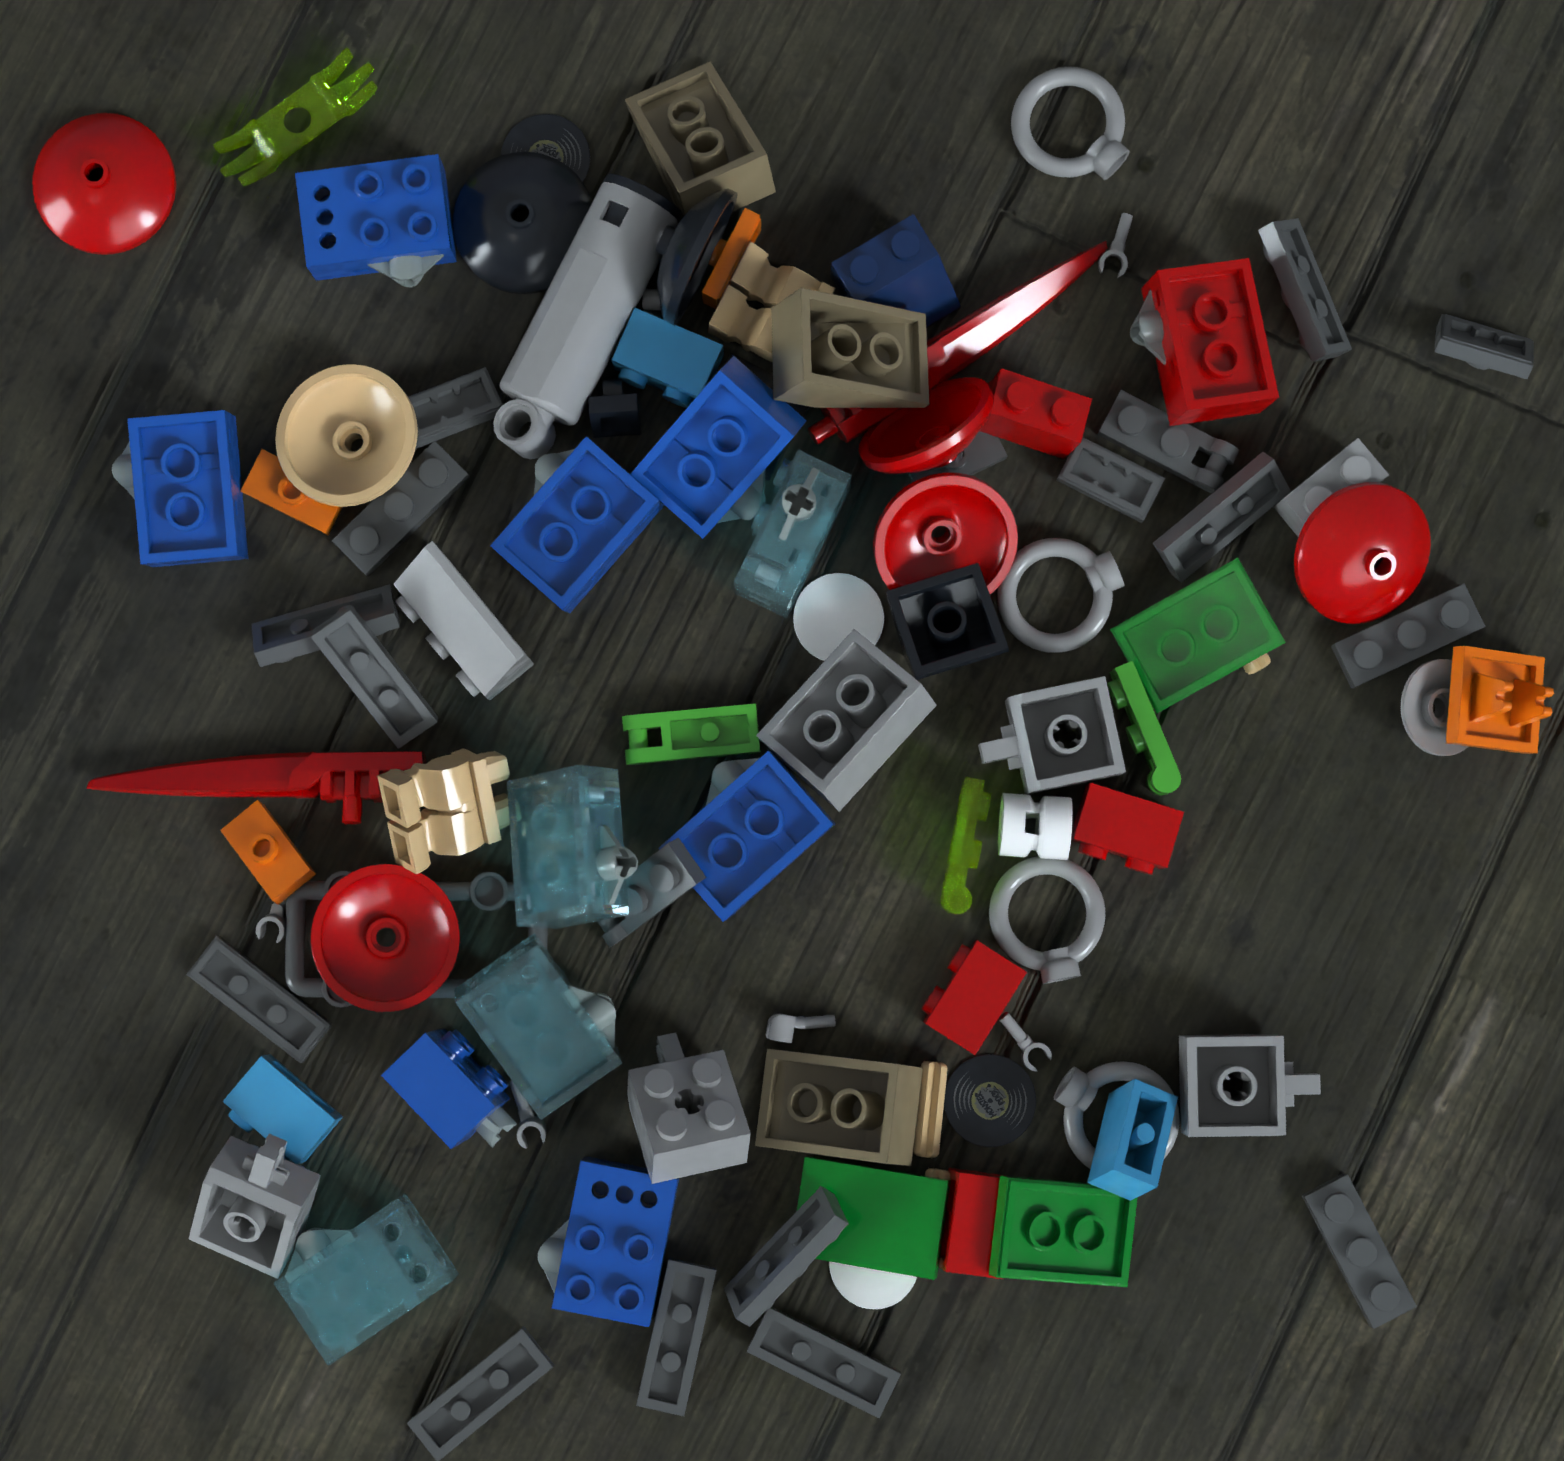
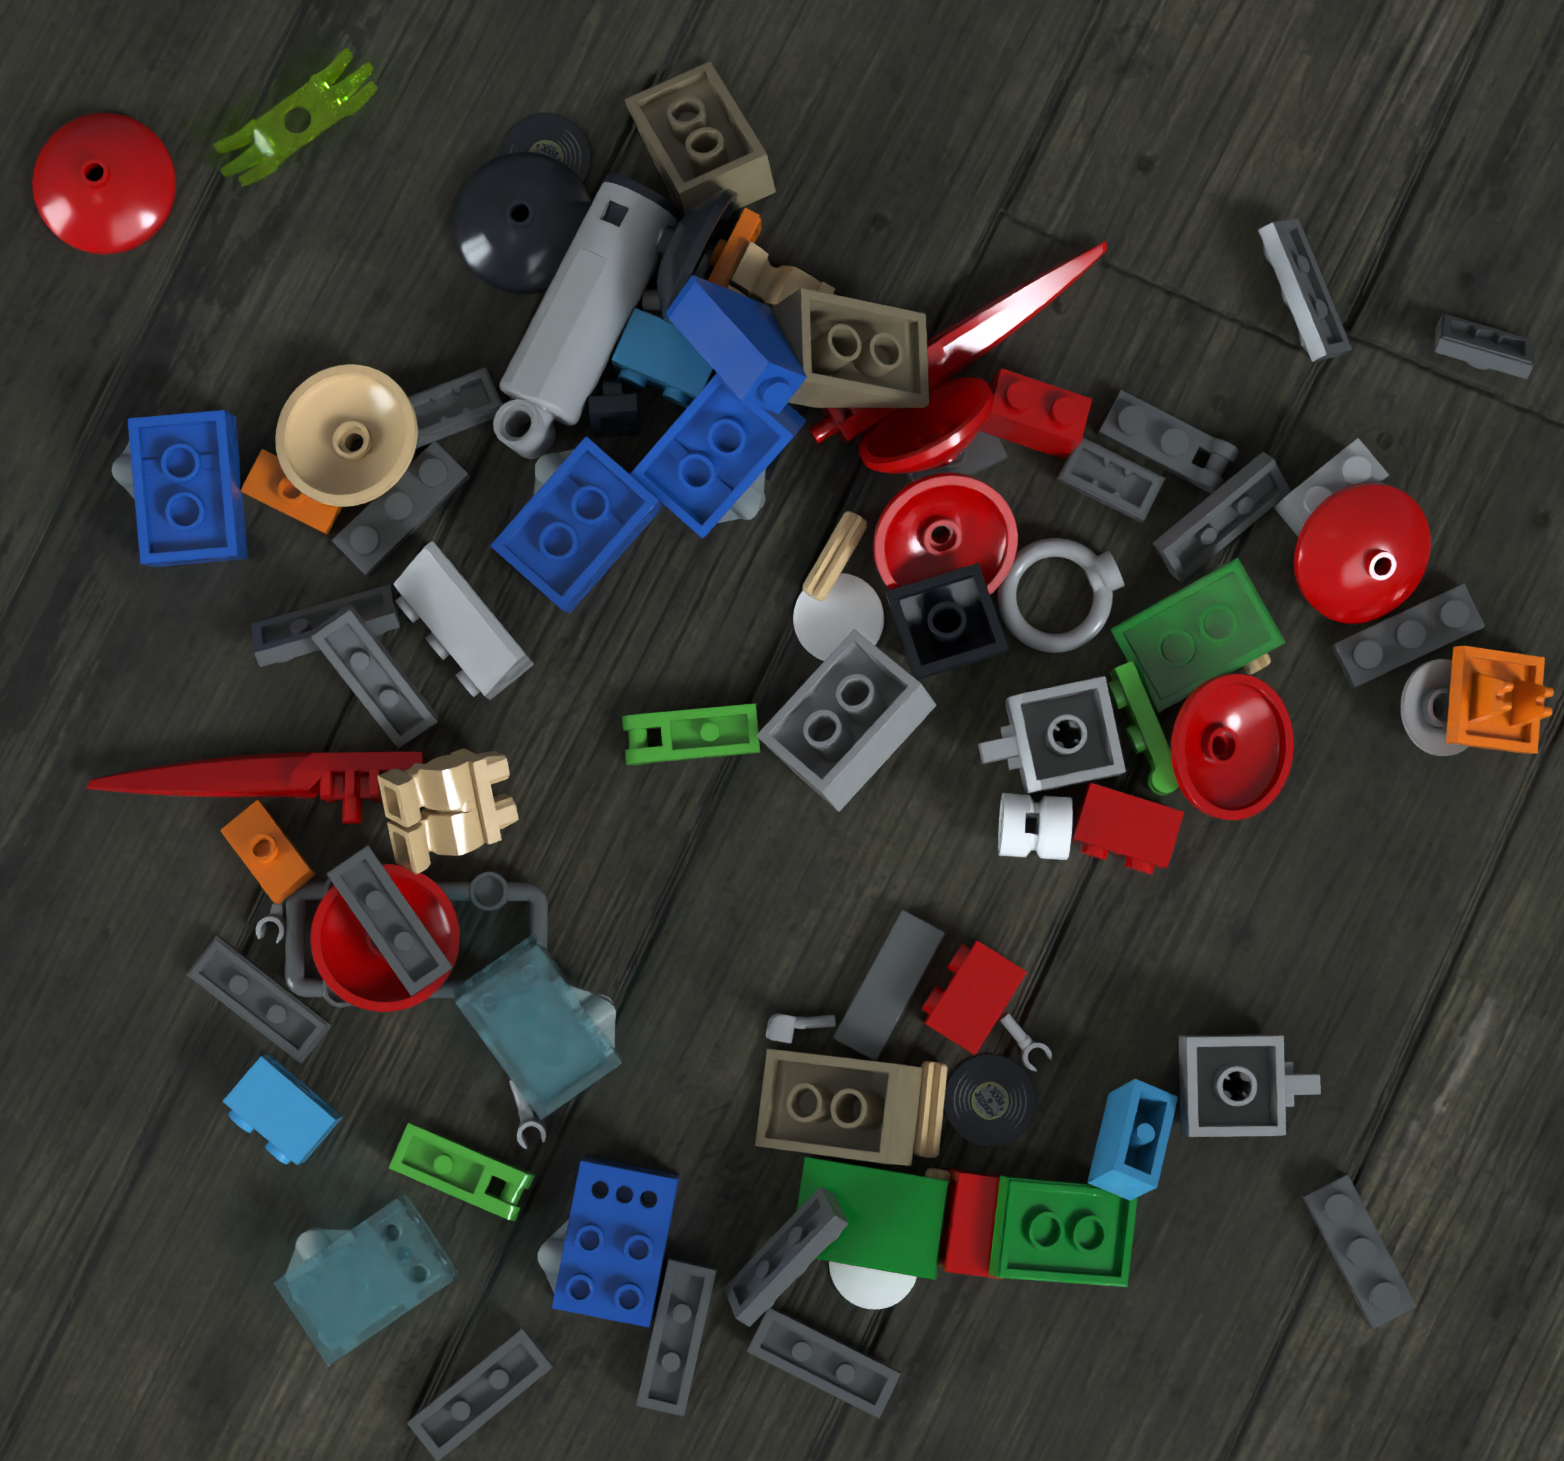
light grey hinge [188,1133,321,1279] -> none
blue piece [295,154,457,287] -> none
blue piece [381,1028,517,1149] -> none
clear light blue piece [507,765,638,929] -> none
dark grey plate [582,837,707,948] -> none
light grey hinge [627,1032,751,1184] -> none
blue piece [658,751,836,922] -> none
clear light blue piece [734,449,852,618] -> none
dark blue slope [830,214,961,329] -> none
clear neon green plate [941,777,991,915] -> none
light grey piece [989,856,1106,984] -> none
light grey piece [1011,67,1130,180] -> none
light grey piece [1054,1061,1180,1169] -> none
light grey hand [1098,213,1133,278] -> none
red piece [1130,258,1279,426] -> none
none -> dark grey plate [327,845,453,996]
none -> bright green plate [389,1122,535,1221]
none -> blue slope [666,275,807,414]
none -> tan axle [803,511,867,601]
none -> dark grey tile [833,910,945,1061]
none -> red dish [1171,674,1294,820]

